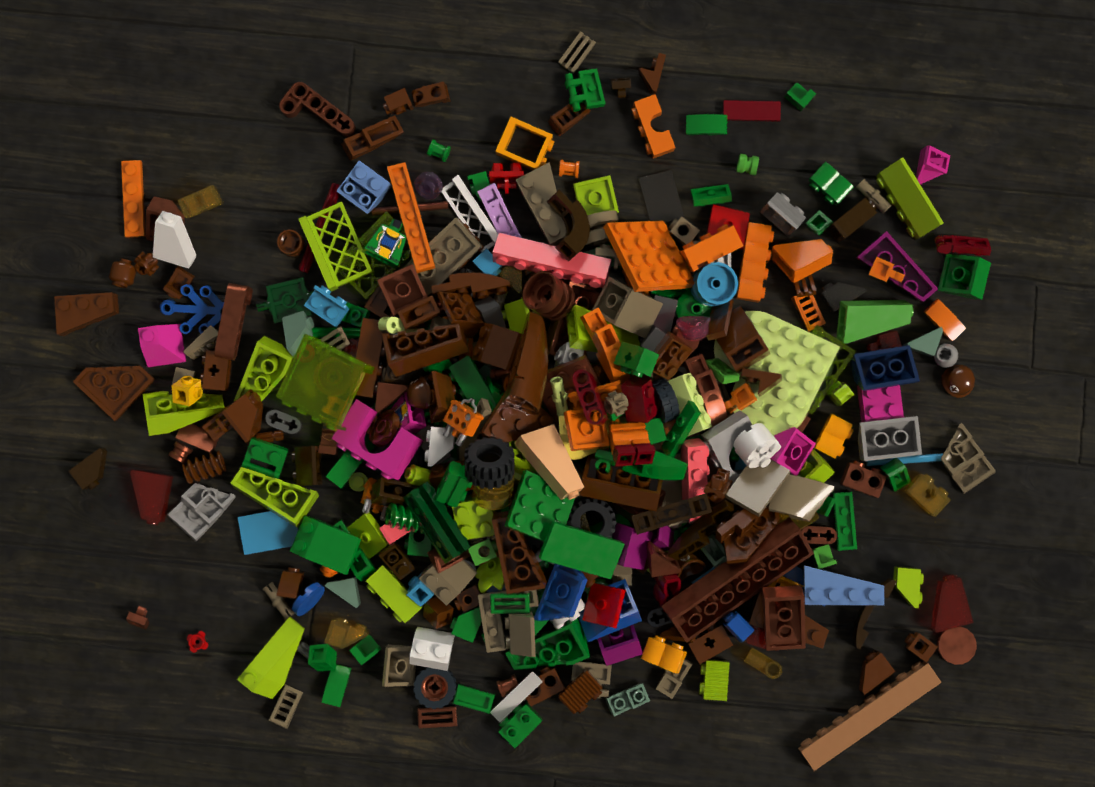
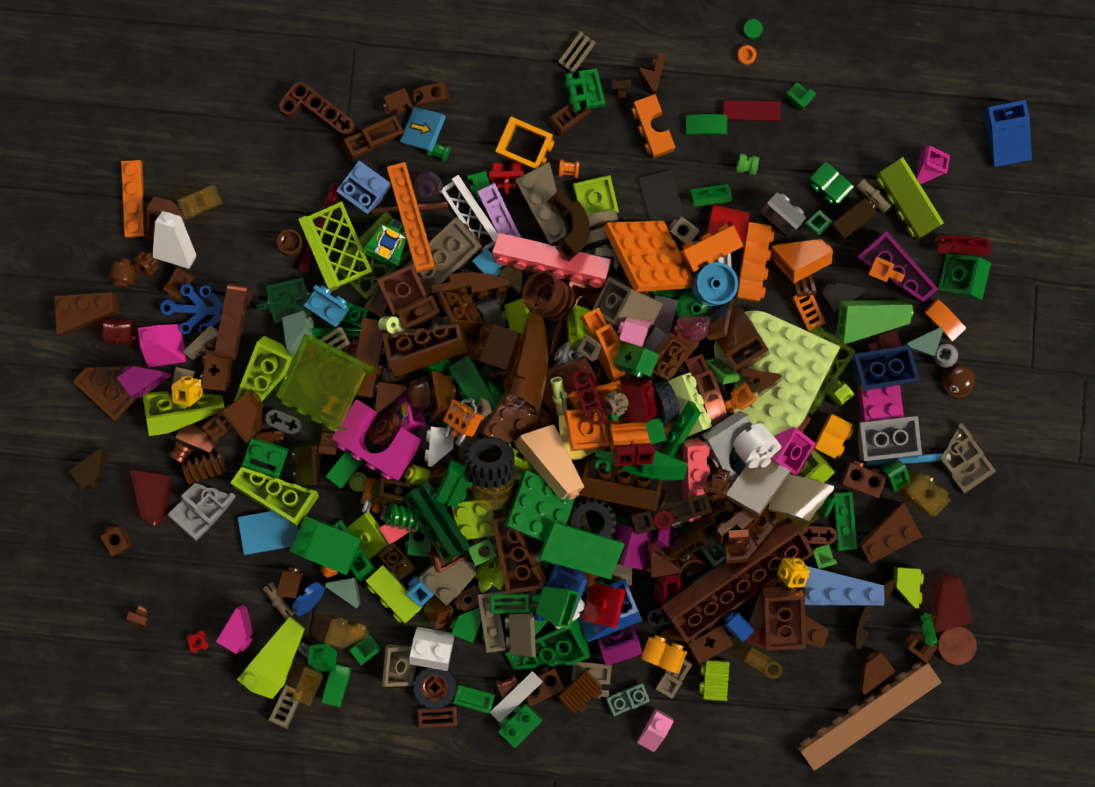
none -> reddish brown brick [100,525,133,556]
none -> clear red wheel [103,320,136,345]
none -> magenta slope [117,366,171,398]
none -> dark pink slope [216,605,253,654]
none -> clear yellow slope [292,667,323,706]
none -> dark azure tile [400,107,446,152]
none -> green torso [532,587,580,629]
none -> dark tan slope [577,334,602,361]
none -> bright pink slope [618,317,652,347]
none -> bright pink slope [637,708,674,752]
none -> dark red tile [653,510,674,530]
none -> copper plate [727,530,749,547]
none -> orange tile [737,45,756,66]
none -> green tile [743,19,763,40]
none -> yellow brick [777,557,810,588]
none -> reddish brown wedge [857,502,922,564]
none -> green axle [920,613,937,647]
none -> blue slope [982,100,1032,167]

